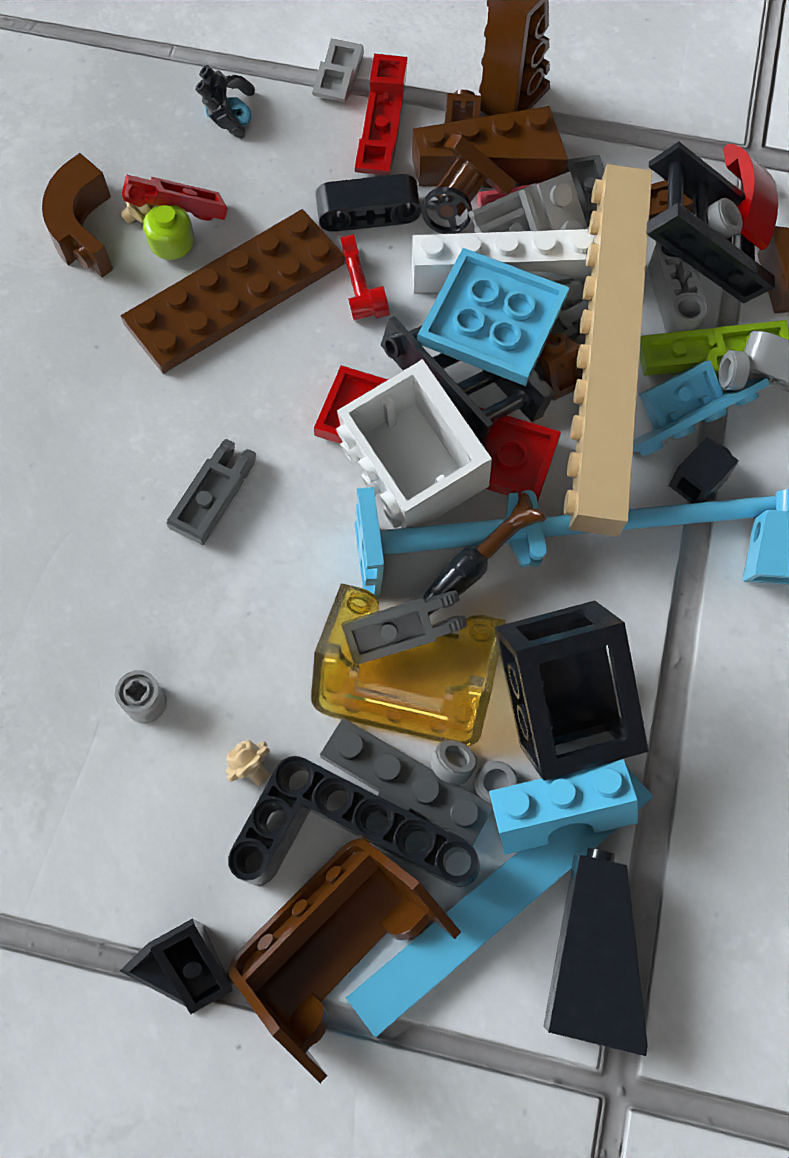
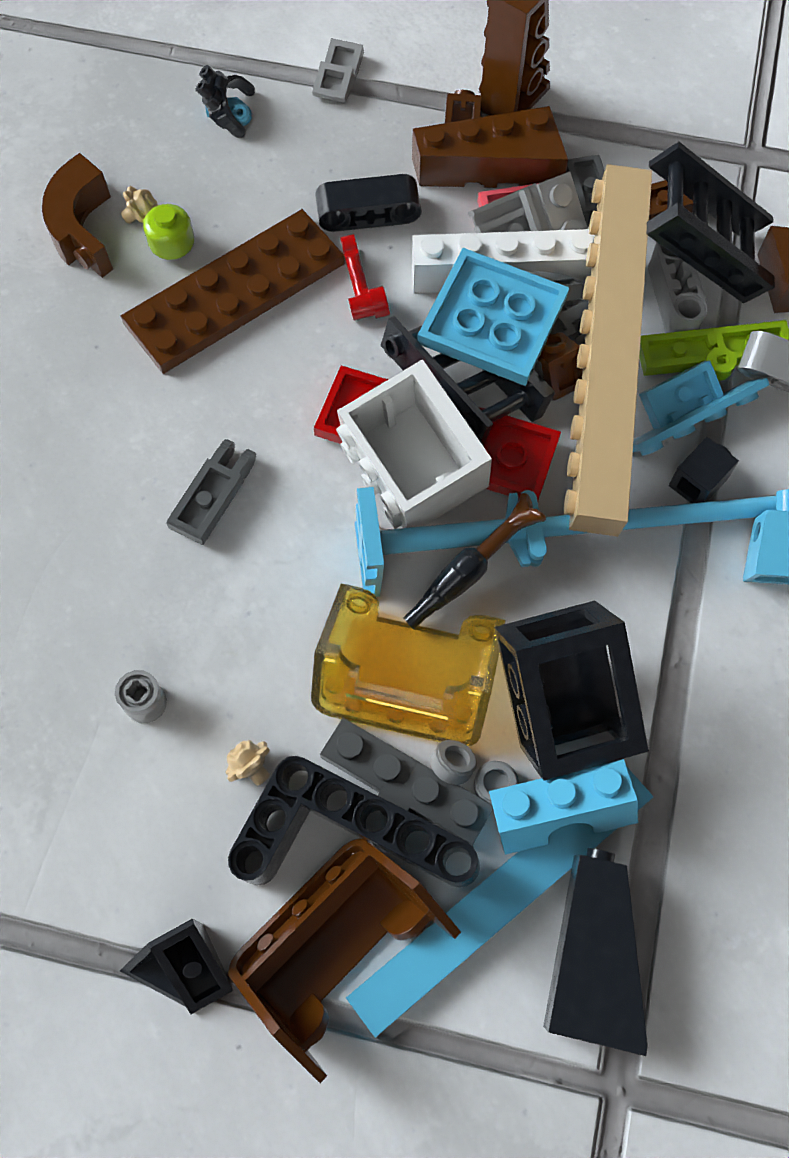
red hinge [122,174,228,221] -> none
dark grey hinge [341,591,467,665] -> none
red slope [354,53,408,176] -> none
reddish brown piece [422,134,517,234] -> none
light grey tile [707,198,743,239] -> none
light grey tile [718,350,750,391] -> none
red slope [723,143,779,251] -> none

